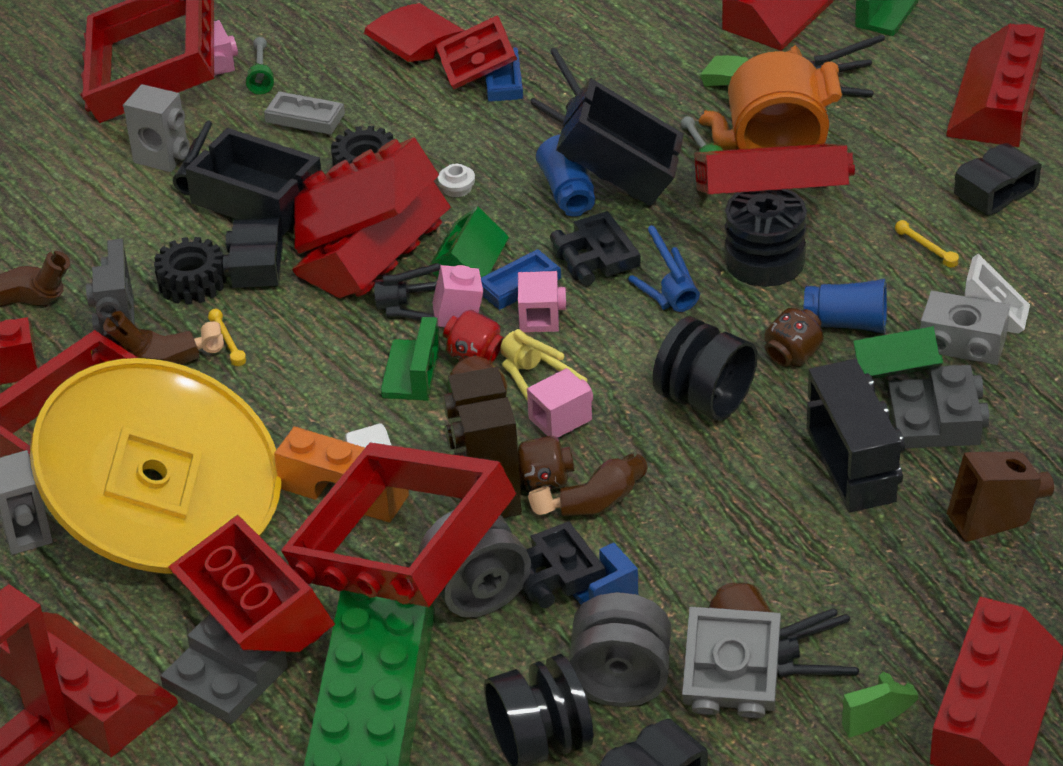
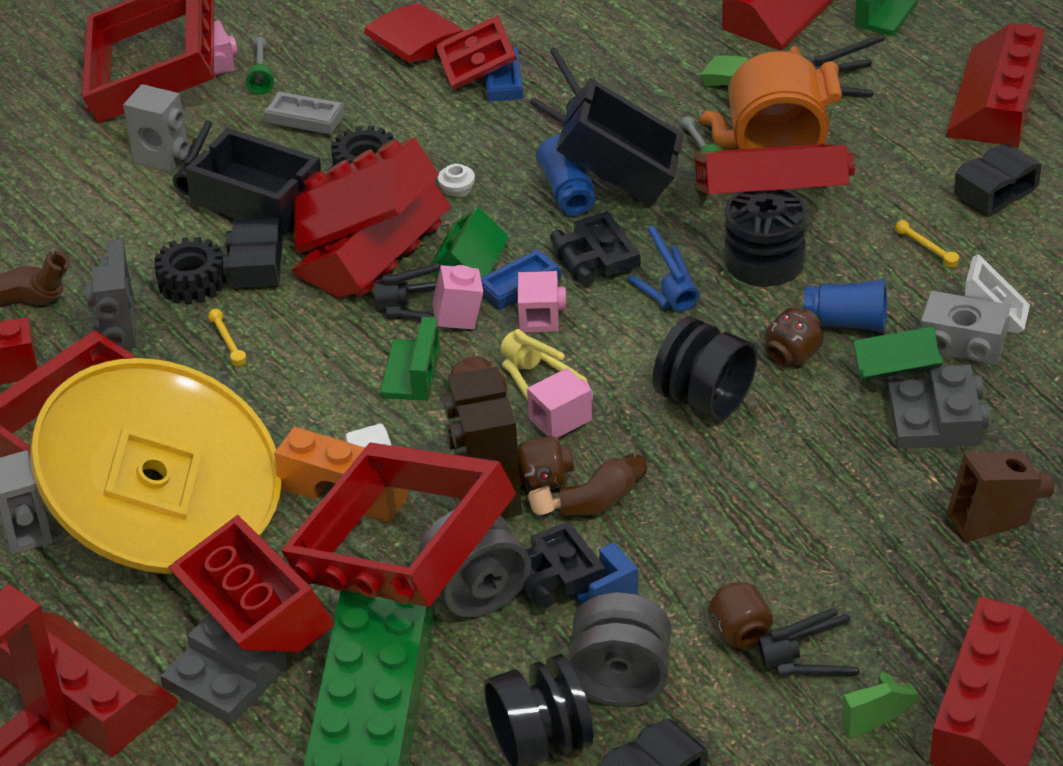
reddish brown arm [103,311,224,365] -> none
red head [442,309,504,363] -> none
light grey plate [682,607,781,718] -> none
black piece [806,358,905,513] -> none

